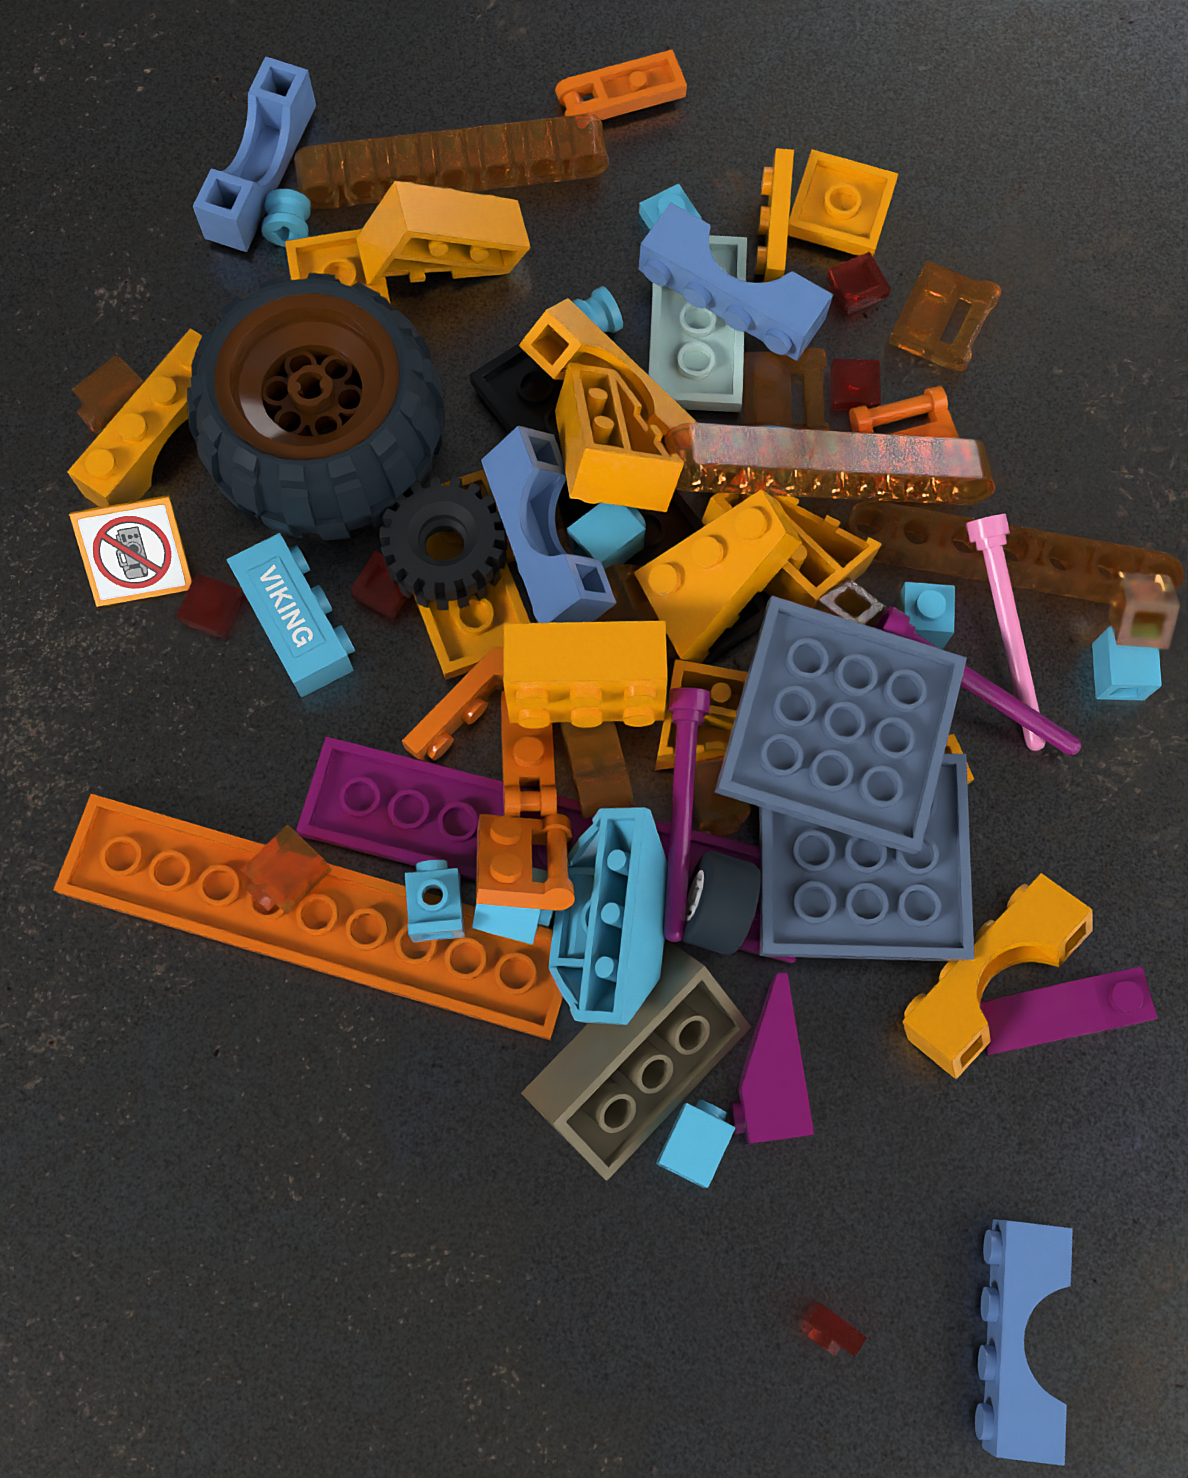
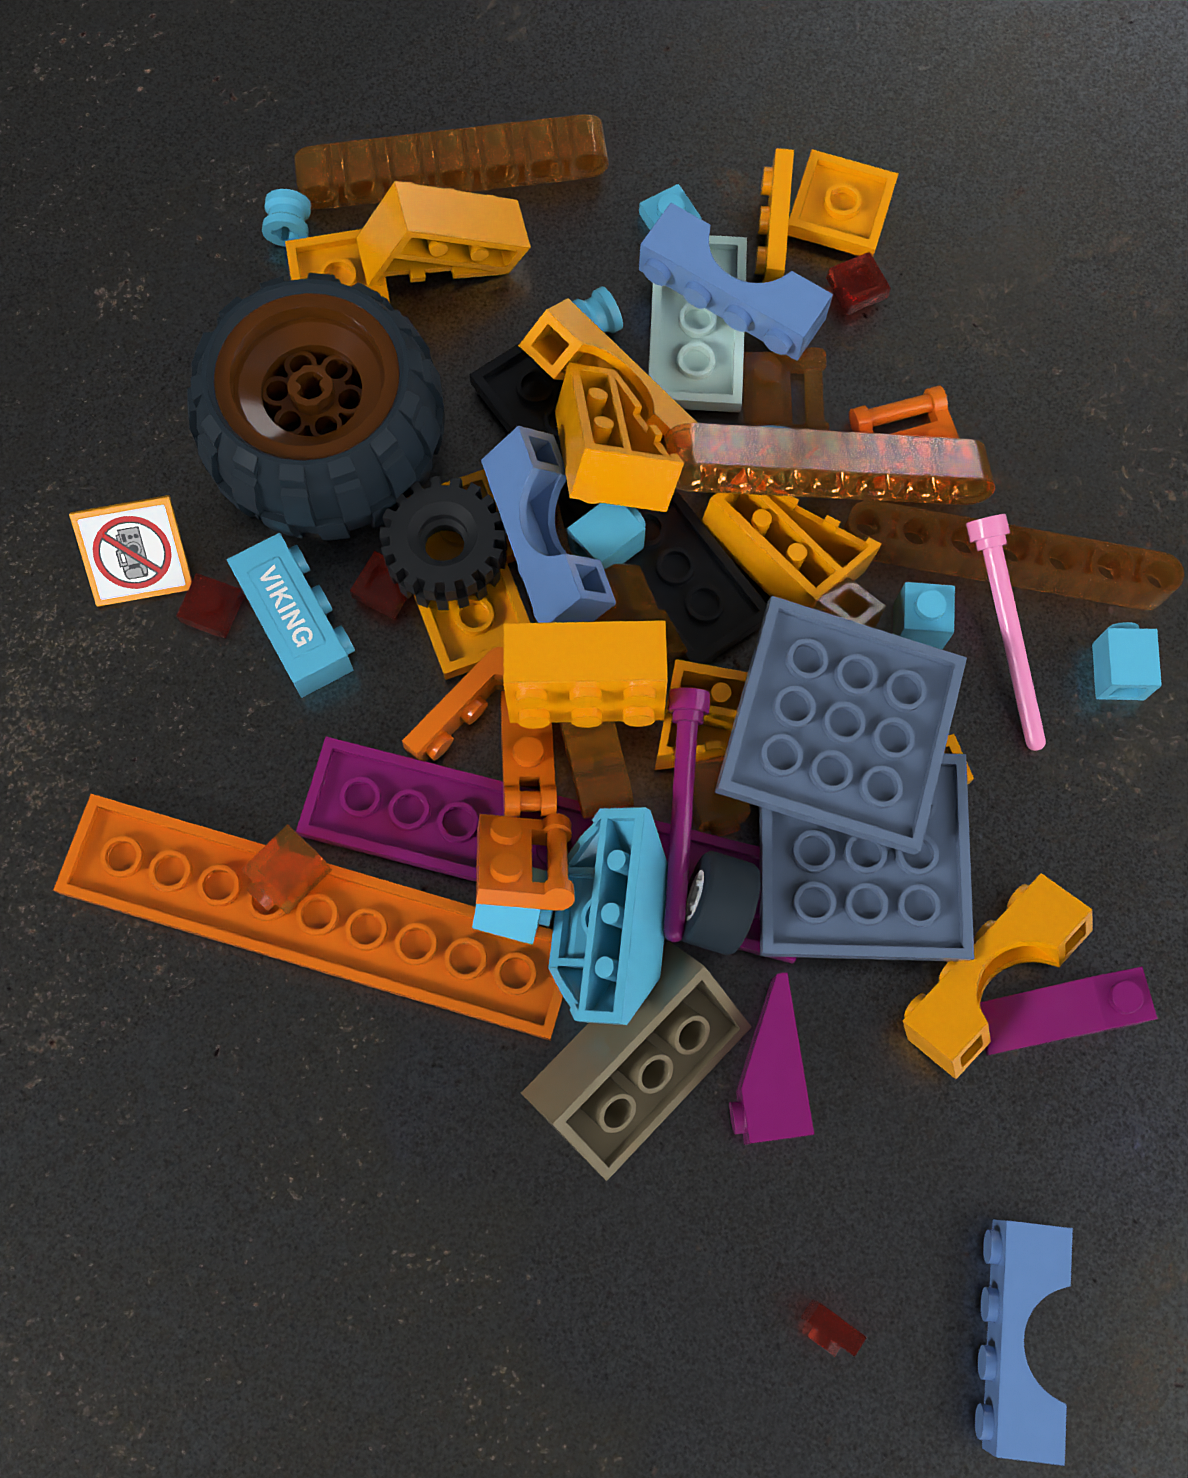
light orange arch [67,328,202,507] -> none
clear orange brick [72,354,144,433] -> none
medium blue arch [192,56,316,252] -> none
medium azure brick [405,860,465,942] -> none
orange plate [555,49,687,132] -> none
light orange wedge [634,489,802,664] -> none
medium azure brick [656,1099,736,1188] -> none
clear red plate [830,358,881,410] -> none
magenta piece [873,606,1081,755] -> none
clear orange plate [888,260,1002,372] -> none
clear orange brick [1109,572,1180,649] -> none

